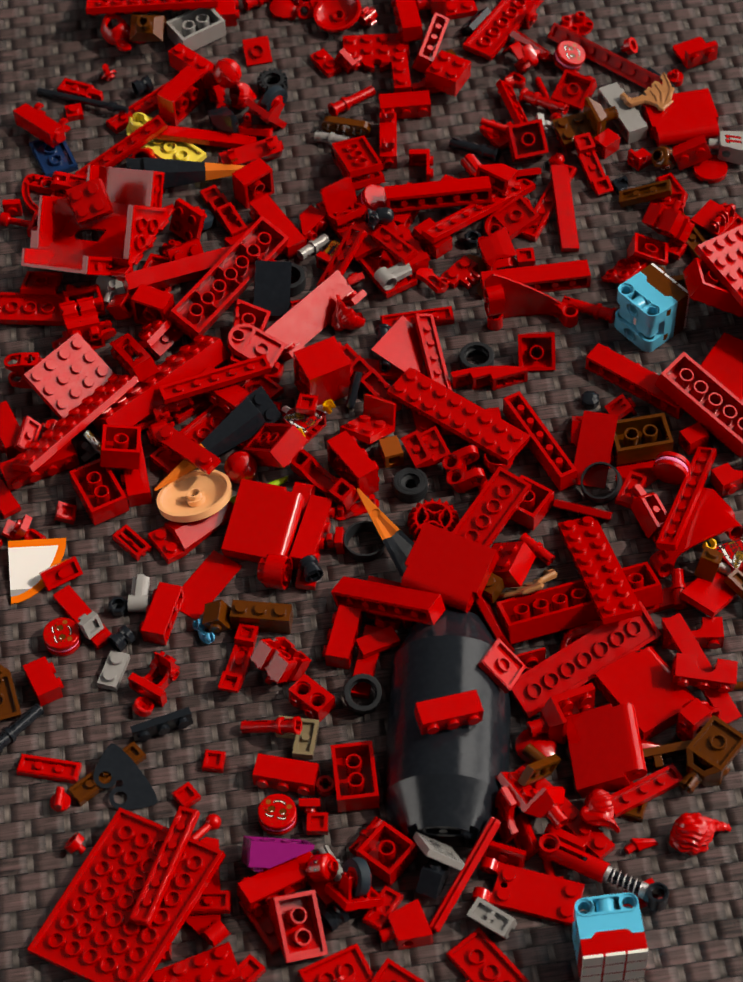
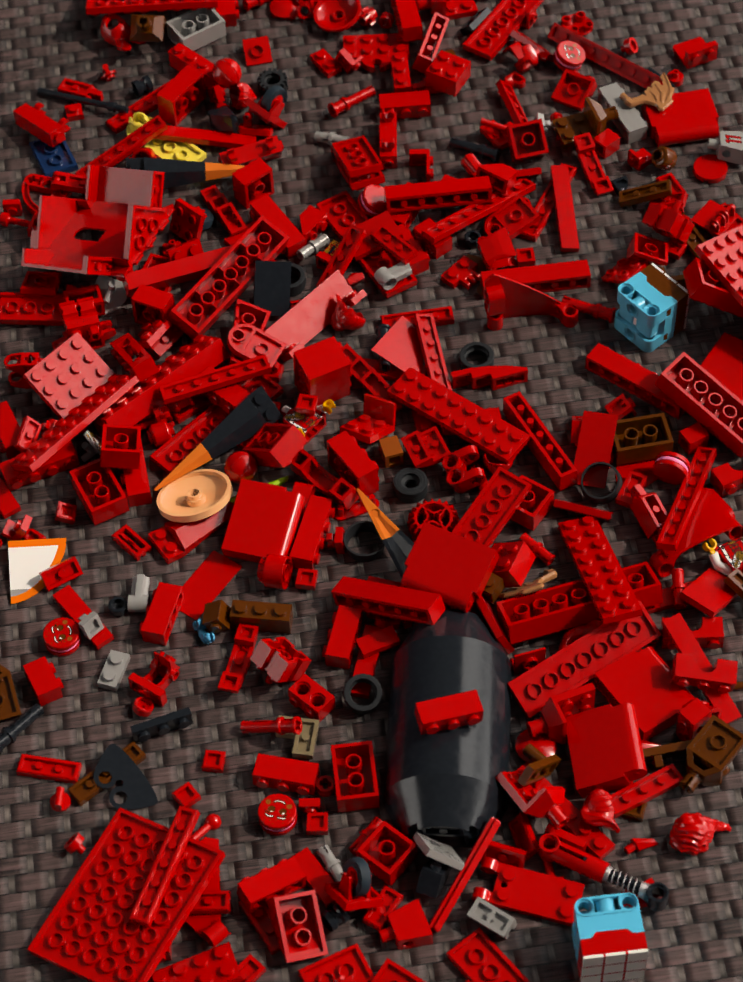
red brick [66,177,114,225] -> none
red brick [106,293,133,321] -> none
black wheel [107,625,135,652] -> none
red plate [155,424,221,475] -> none
magenta slope [241,836,315,871] -> none
black wheel [298,555,323,583] -> none
red head [306,853,339,883] -> none
red bracket [320,177,367,226] -> none
reddish brown beam [322,116,371,137] -> none
black piece [345,371,363,409] -> none
black animal [365,207,394,231] -> none
red piece [415,268,450,293] -> none
red tile [477,638,527,693] -> none
red tile [495,786,519,844] -> none
red slope [518,331,556,371] -> none
red pin [519,87,569,115] -> none
red bar [534,77,556,114] -> none
red piece [549,152,565,166] -> none
black tile [581,391,599,409] -> none
red bracket [672,135,712,170] -> none
reddish brown brick [694,547,724,582] -> none
none -> red bush [378,12,394,29]

